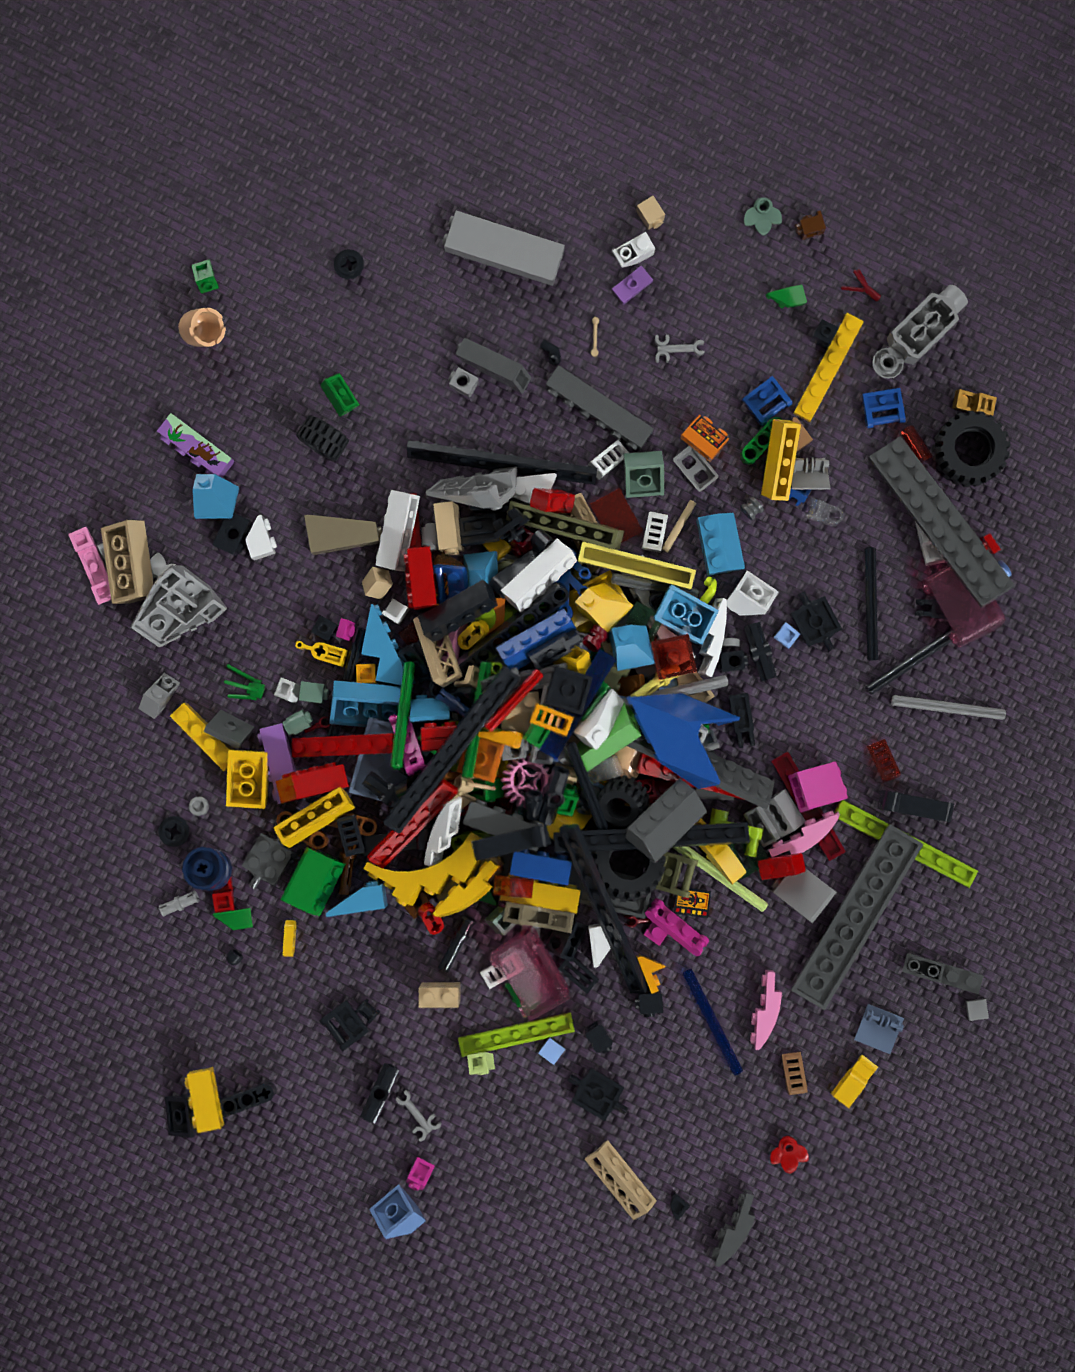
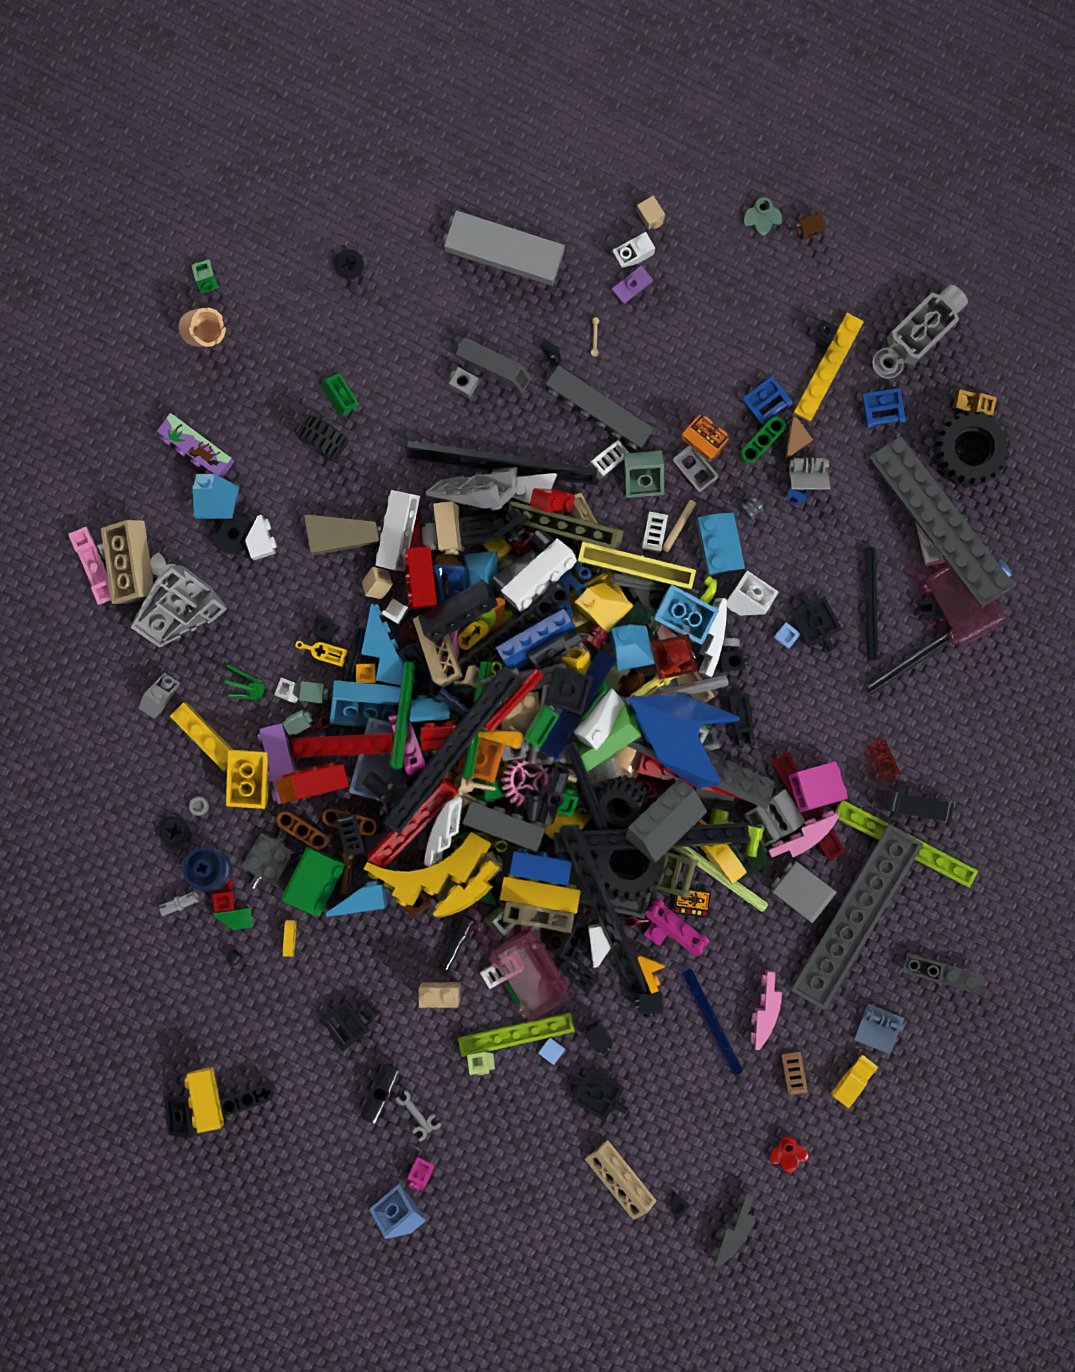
dark grey plate [204,710,254,749] -> none
yellow brick [273,787,355,848] -> none
dark pink plate [336,618,355,641] -> none
red beam [418,903,444,935] -> none
black beam [471,824,551,861] -> none
clear red slope [493,875,534,898] -> none
light orange slope [529,703,574,736] -> none
clear red piece [590,488,643,543] -> none
light grey bar [655,335,704,363] -> none
black piece [744,622,777,682] -> none
red brick [758,853,806,880] -> none
yellow brick [761,419,801,501] -> none
green slope [766,285,807,309] -> none
clear piece [805,499,844,526] -> none
dark red plant [841,269,881,302] -> none
light grey axle [891,695,1006,720] -> none
clear red slope [901,425,932,463] -> none
light grey tile [965,998,989,1021] -> none
red plate [979,533,1001,554] -> none

